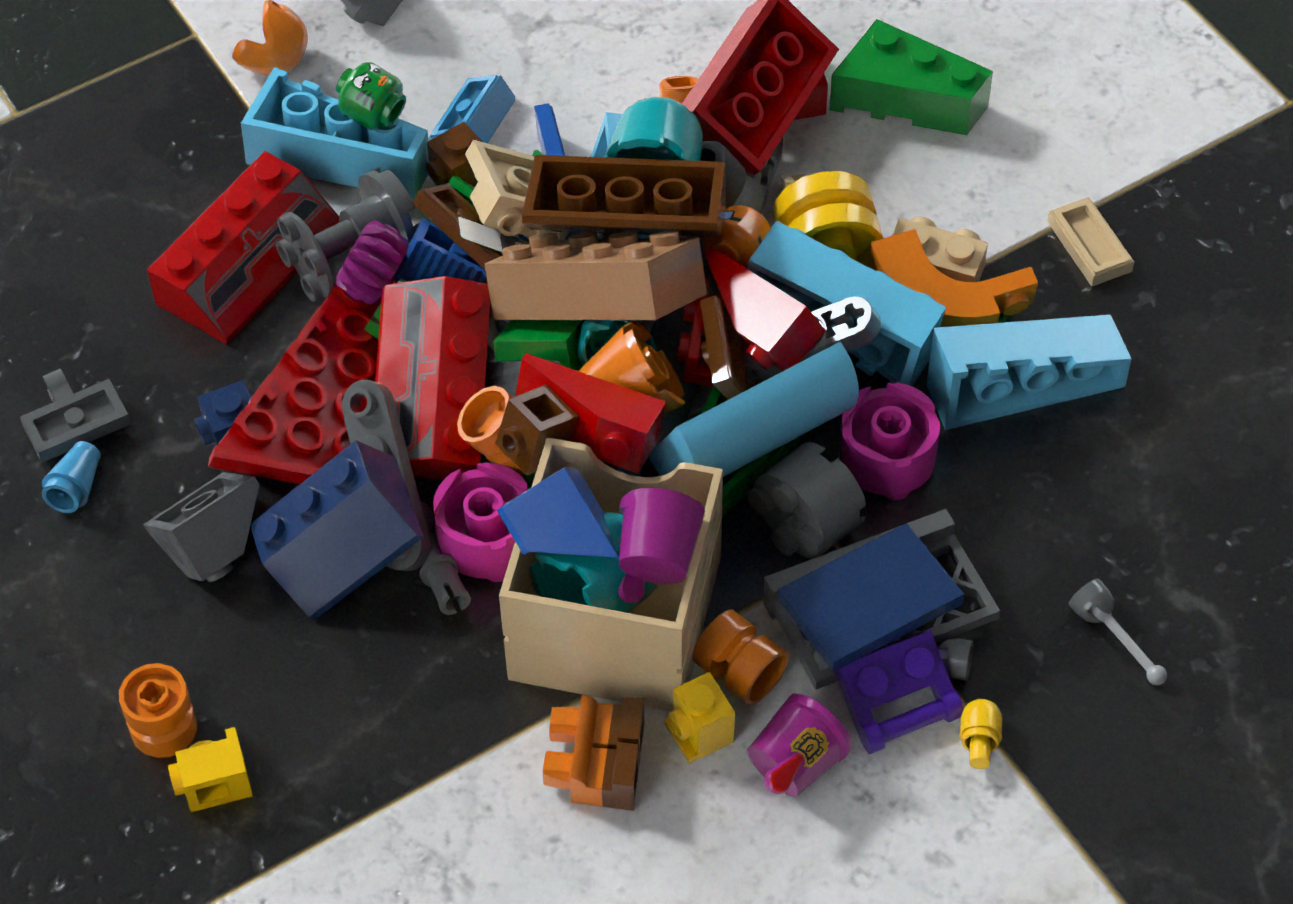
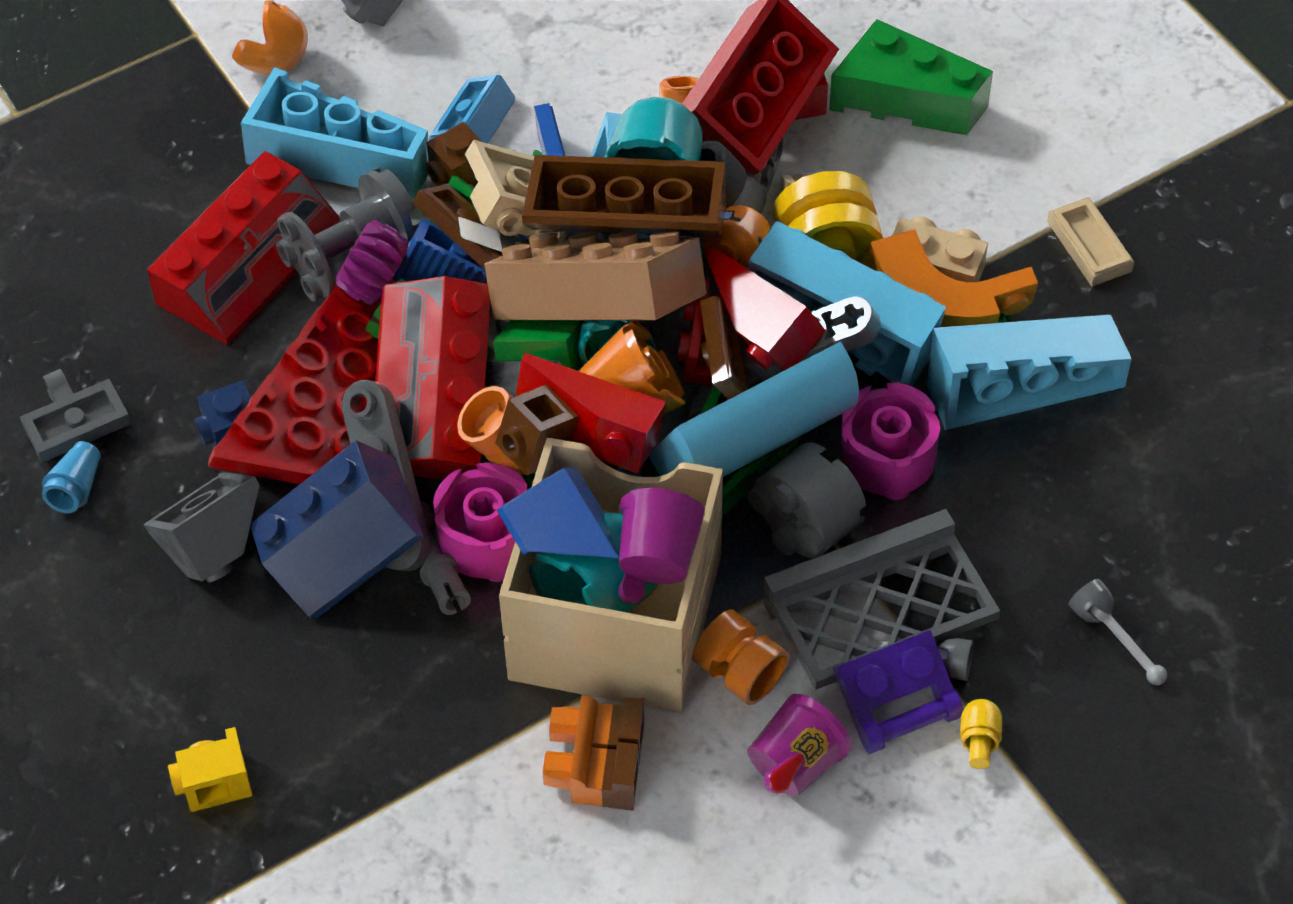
orange wheel [119,663,197,758] -> none
green head [336,62,406,130] -> none
yellow brick [664,672,735,764] -> none
dark blue tile [778,523,964,672] -> none

